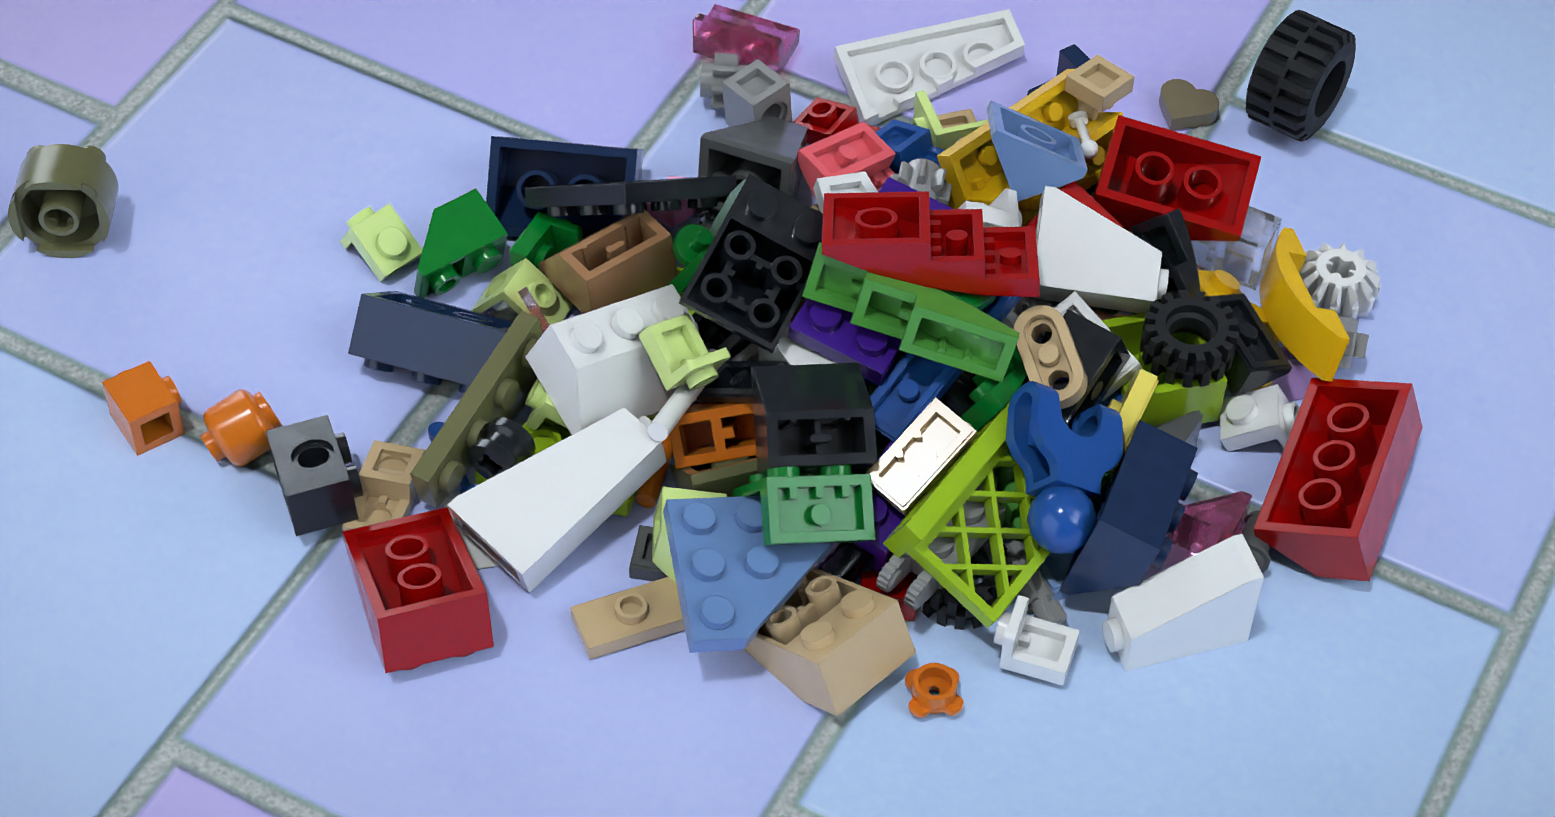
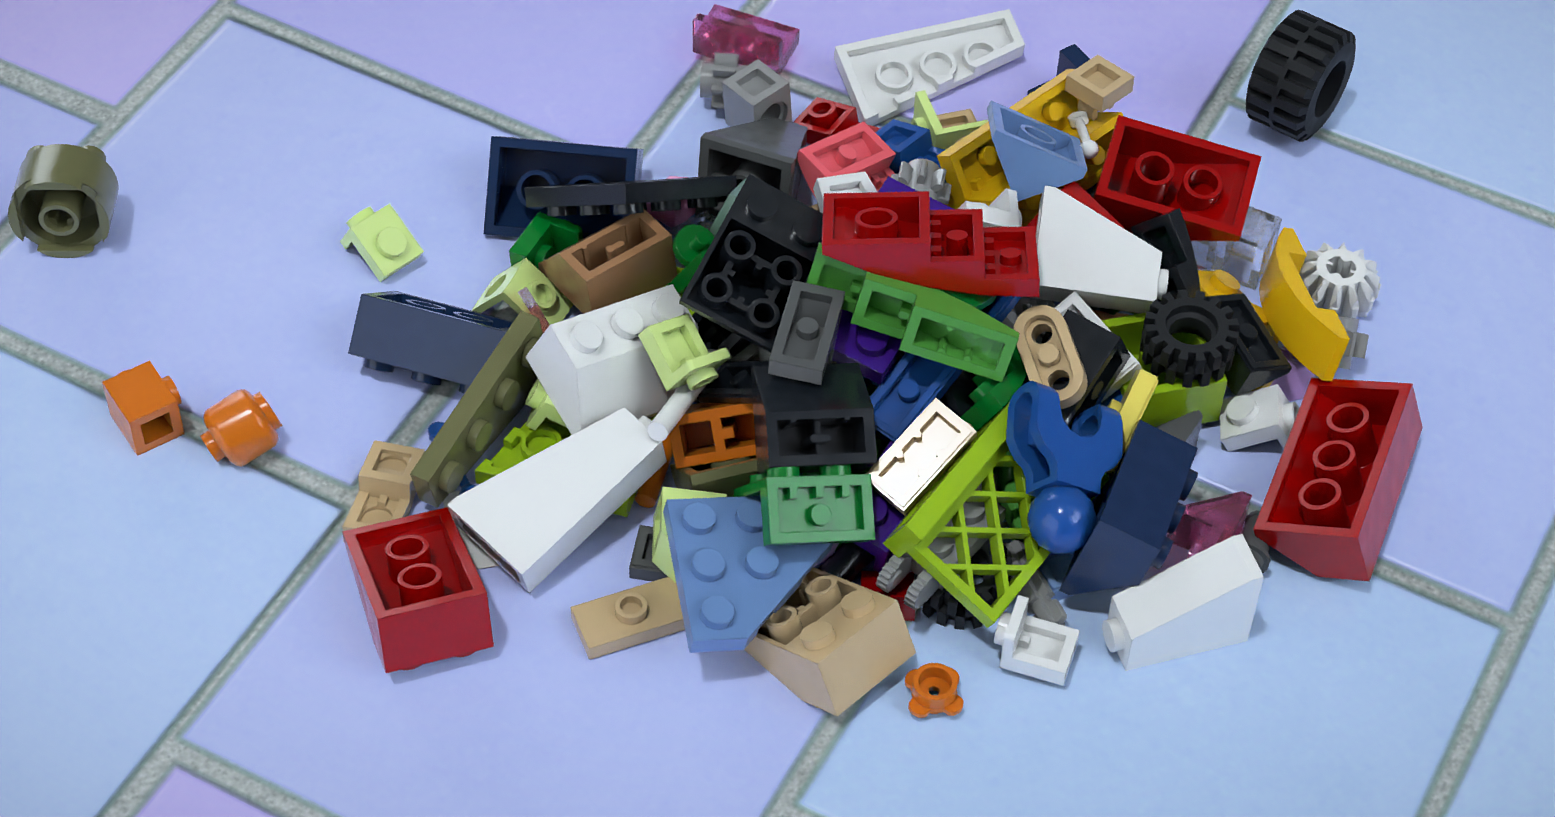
black brick [266,414,364,536] -> none
green slope [414,188,508,298] -> none
black wheel [468,417,536,480] -> none
dark tan tile [1159,79,1219,130] -> none
none -> dark grey slope [768,280,846,385]

